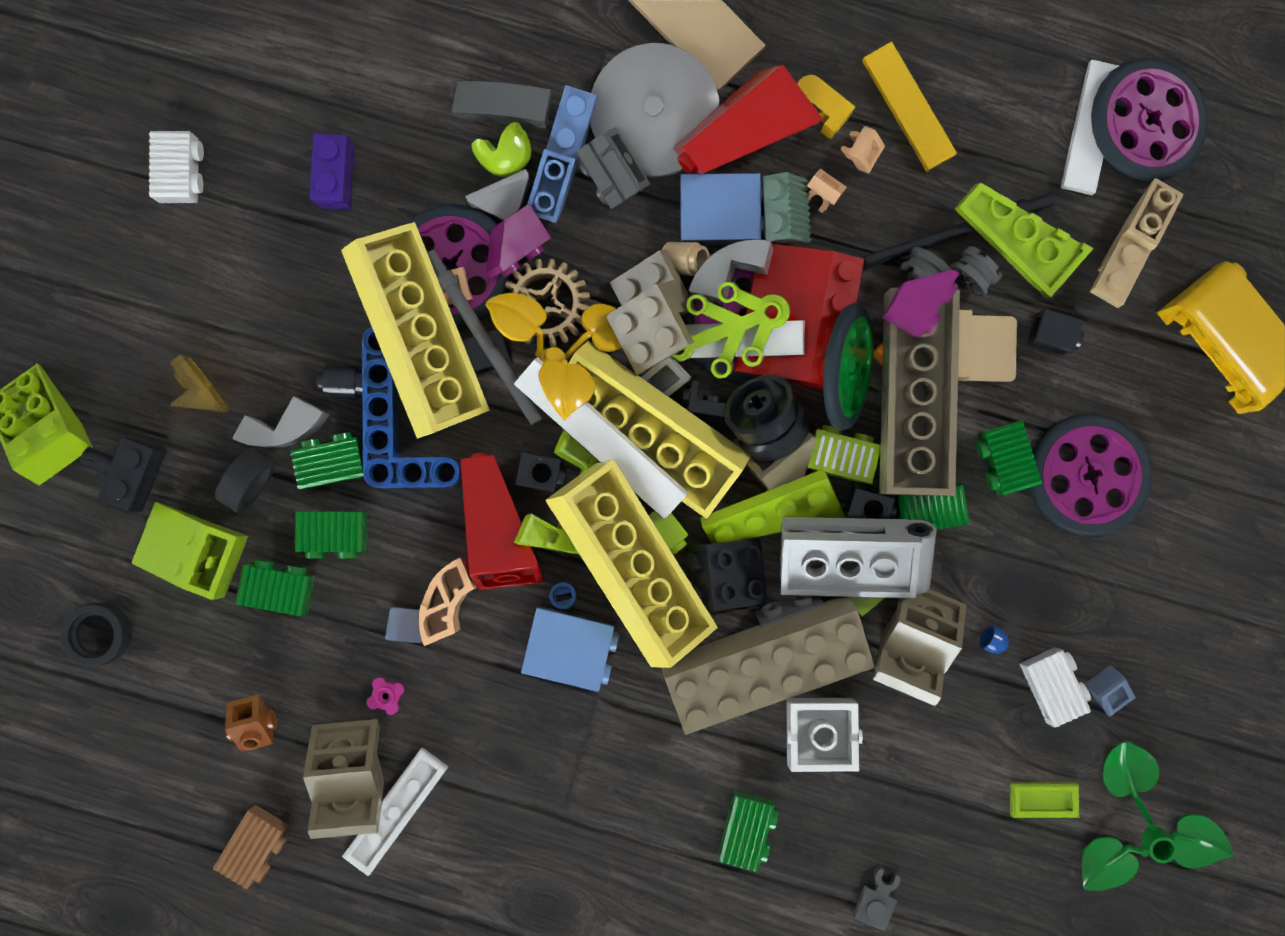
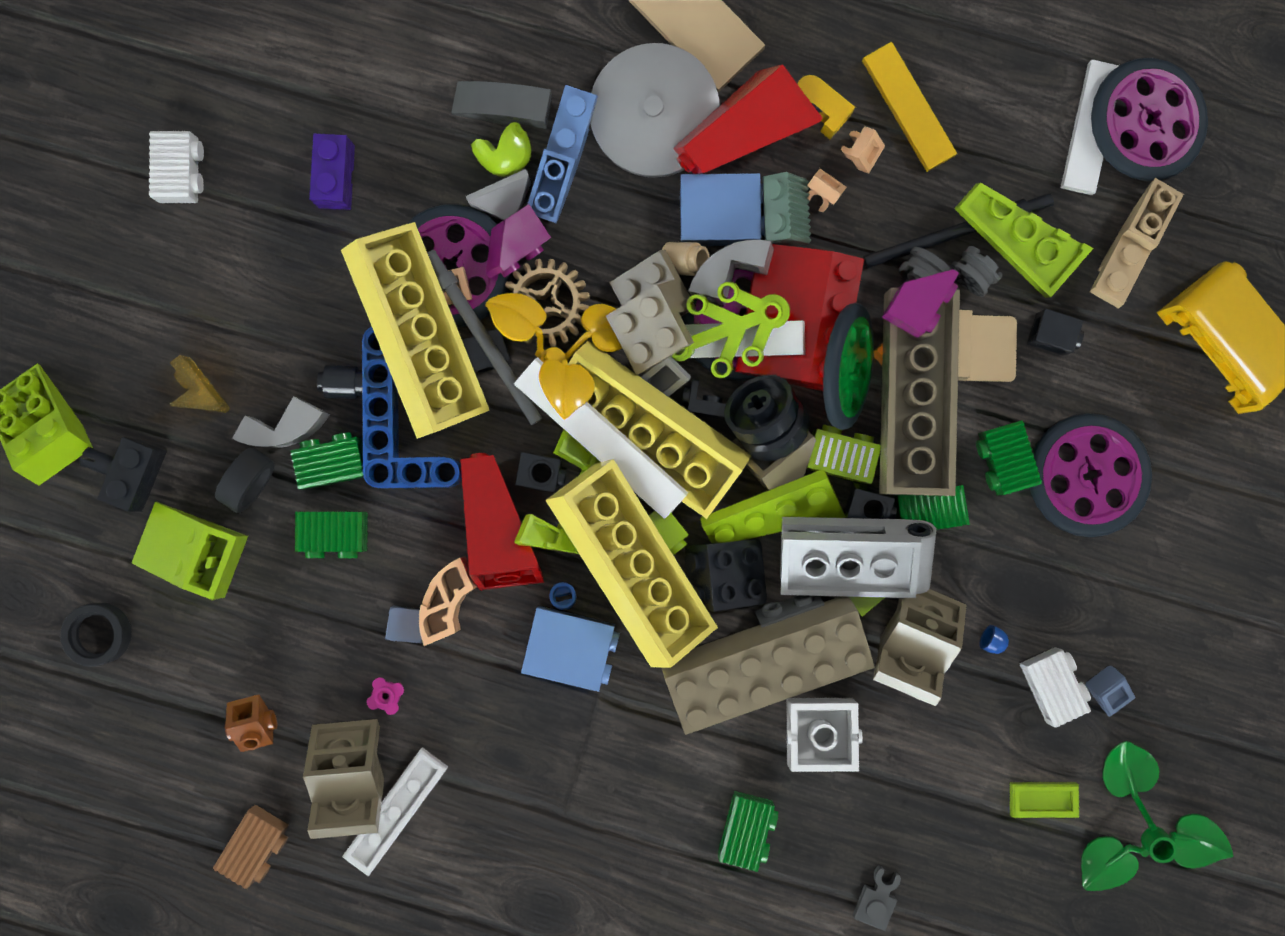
green brick [235,559,315,616] -> none
dark grey brick [576,127,651,209] -> none

